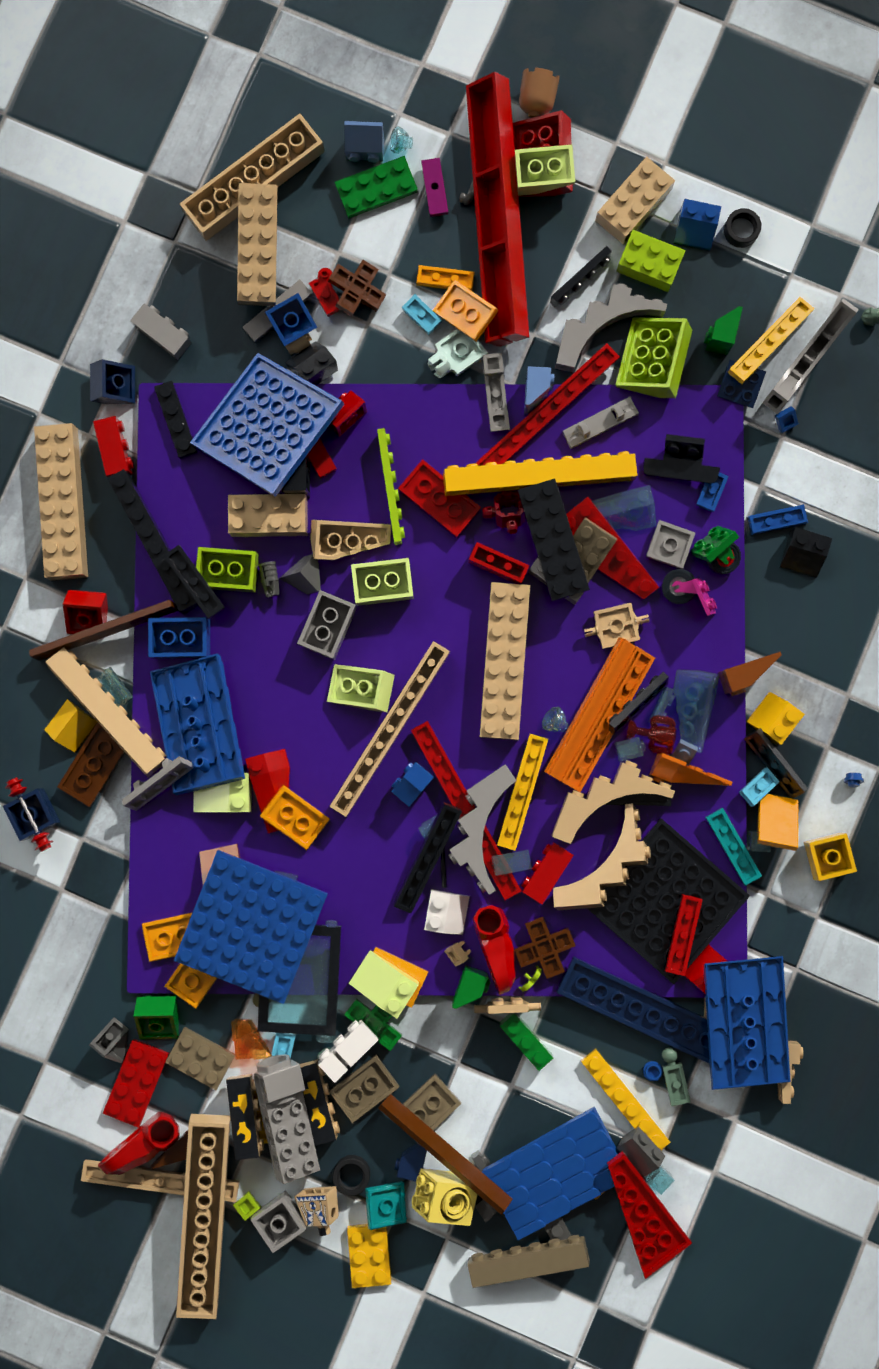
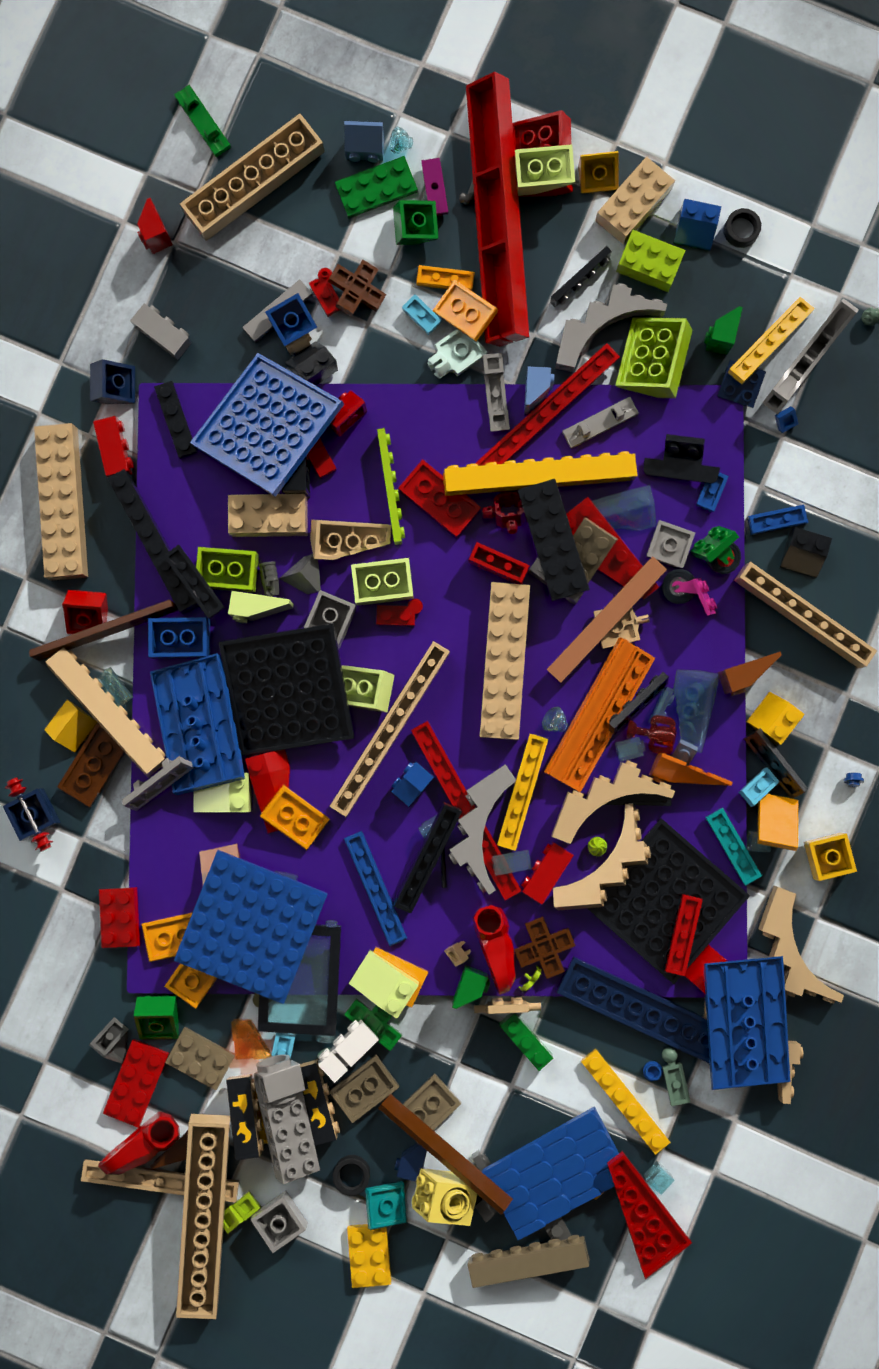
tan brick [237,183,277,306] -> none
tan torso [295,1186,339,1236] -> none
white slope [424,889,470,935] -> none
medium nougat cylinder [519,68,560,118] -> none
dark grey brick [617,1127,665,1177] -> none
none -> red plate [99,887,140,948]
none -> red slope [137,198,173,254]
none -> green hinge [174,84,231,157]
none -> black plate [219,623,354,756]
none -> lime plate [223,1204,244,1234]
none -> yellowish green slope [228,591,294,623]
none -> blue tile [344,831,407,946]
none -> red hinge [376,599,423,626]
none -> green slope [393,200,438,245]
none -> nougat tile [546,556,667,683]
none -> yellow slope [578,151,619,193]
none -> lime plate [588,837,607,856]
none -> tan brick [734,562,877,668]
none -> tan arch [758,885,844,1004]

